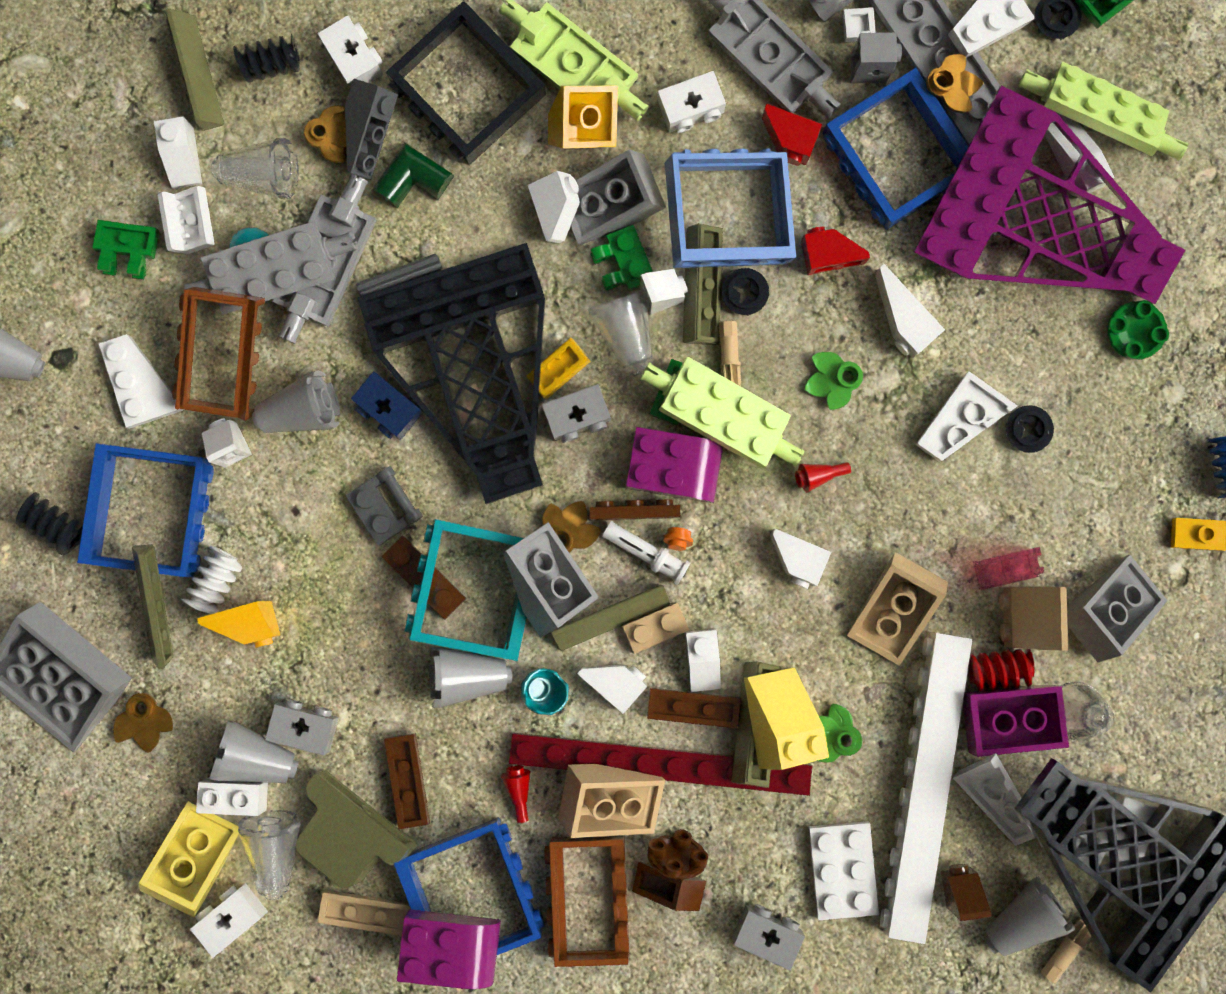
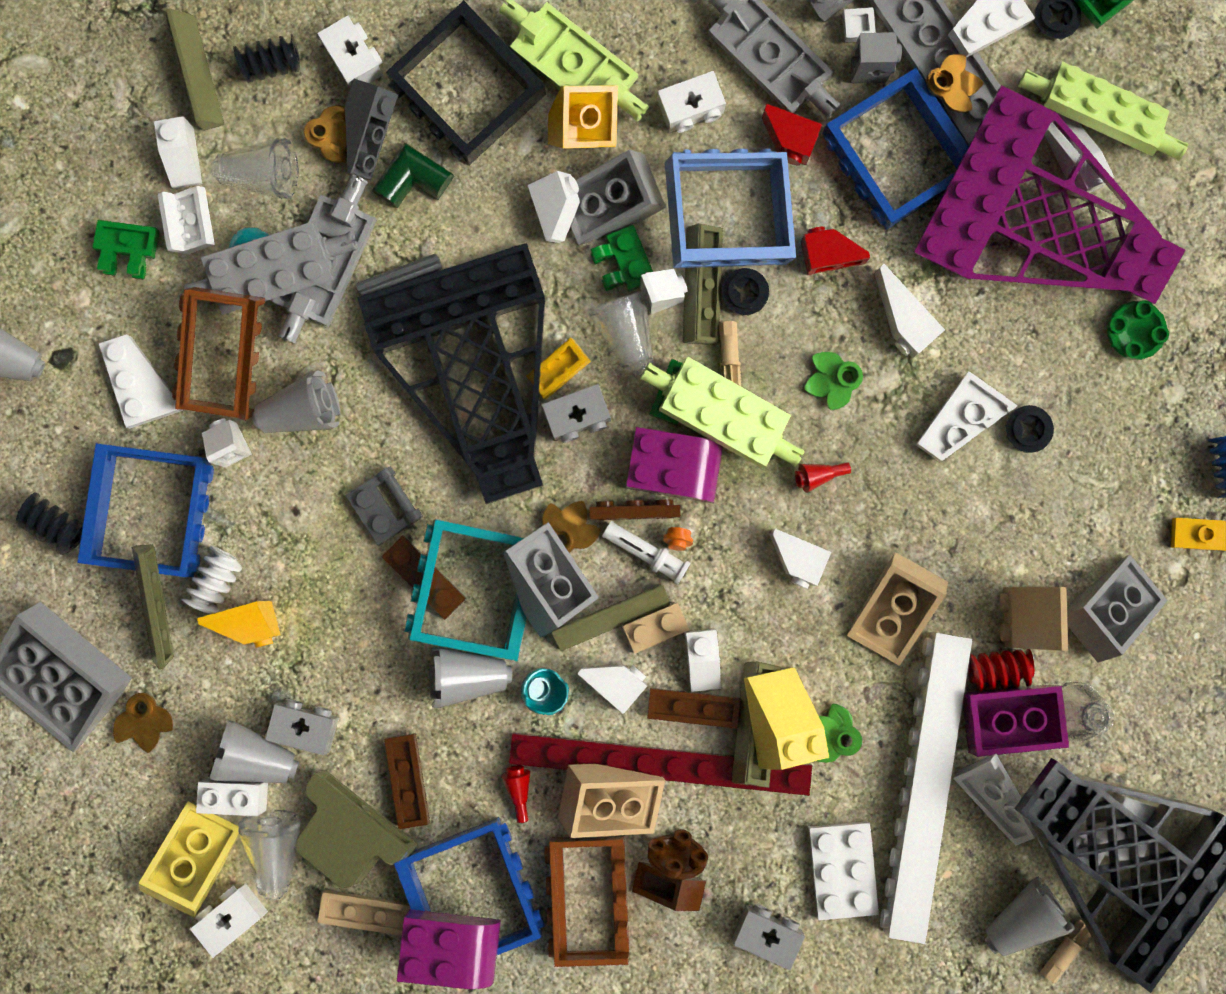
dark blue brick [351,371,424,439] -> none
reddish brown slope [941,864,992,921] -> none
clear pink hinge [973,547,1044,590] -> none

